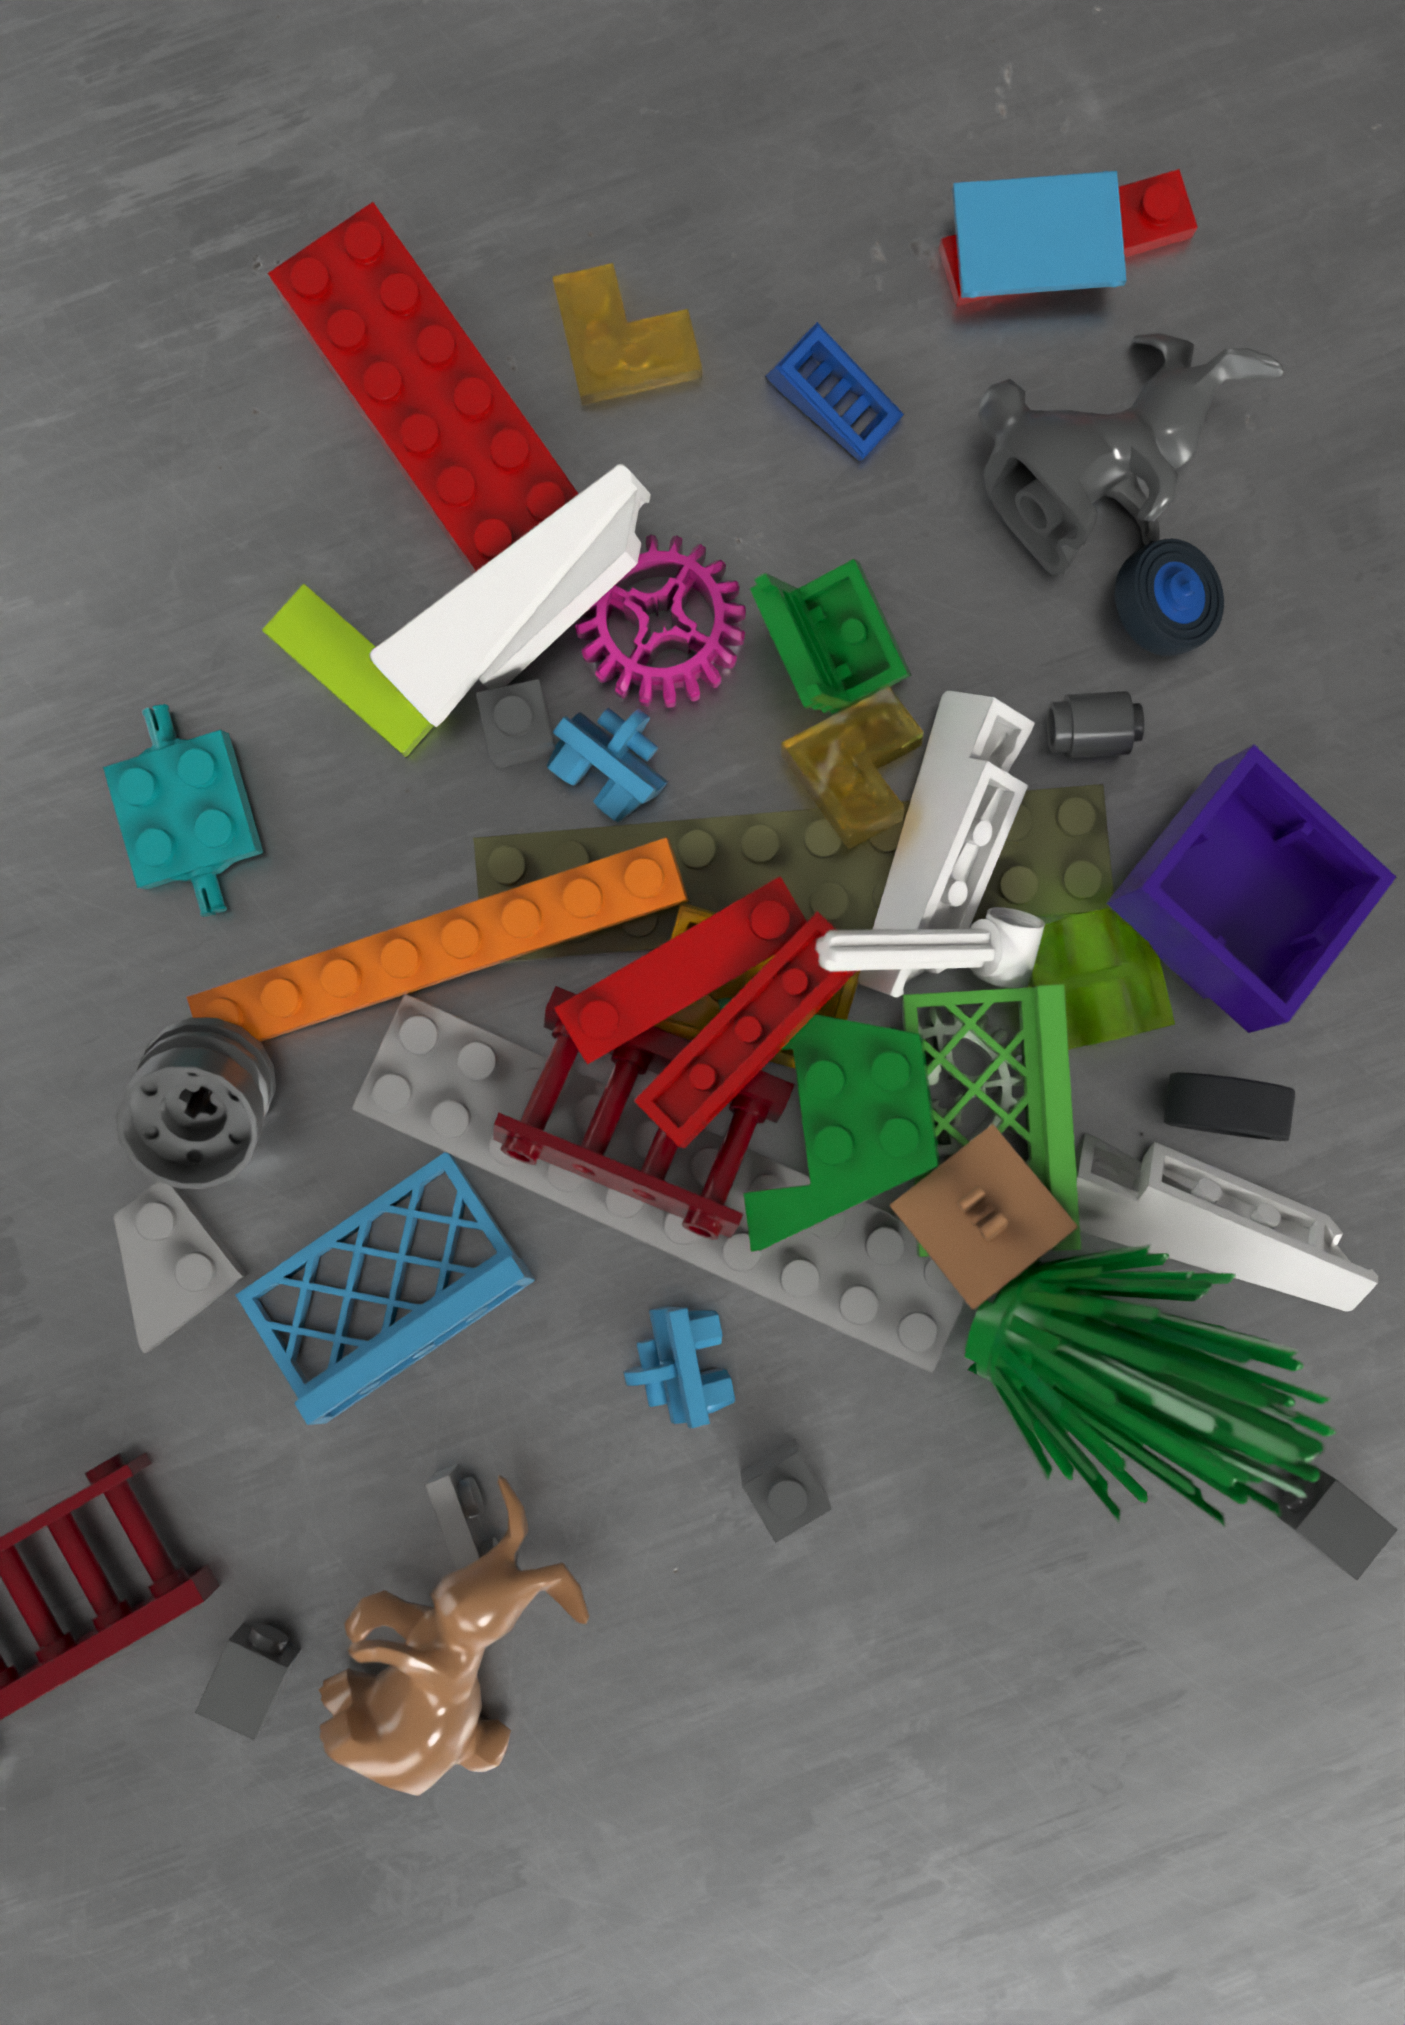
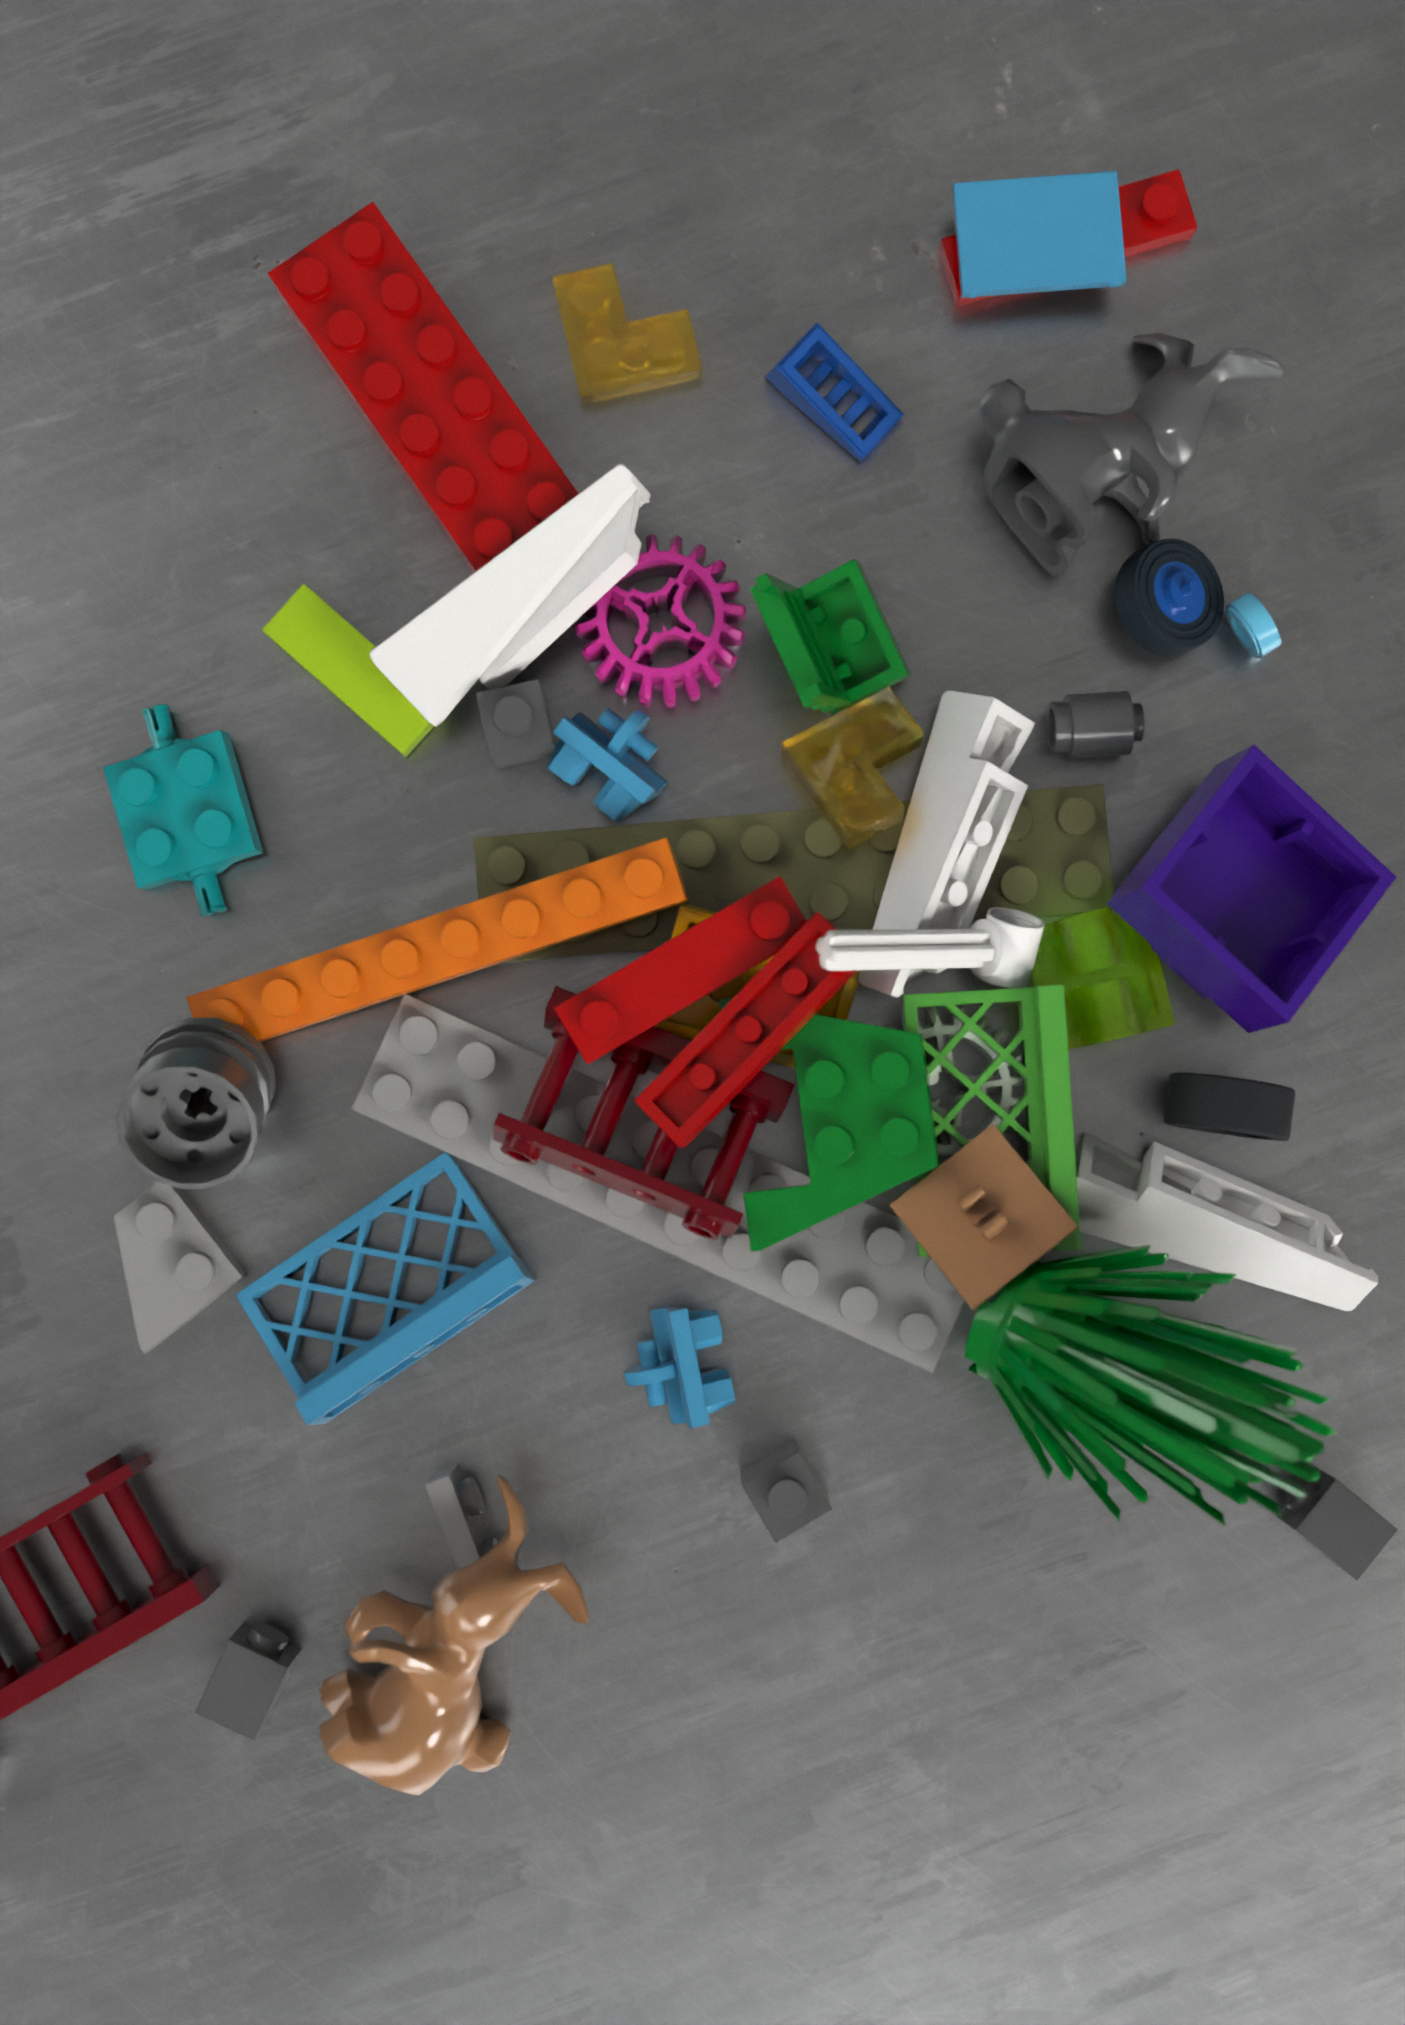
none -> medium azure tile [1225,592,1281,658]

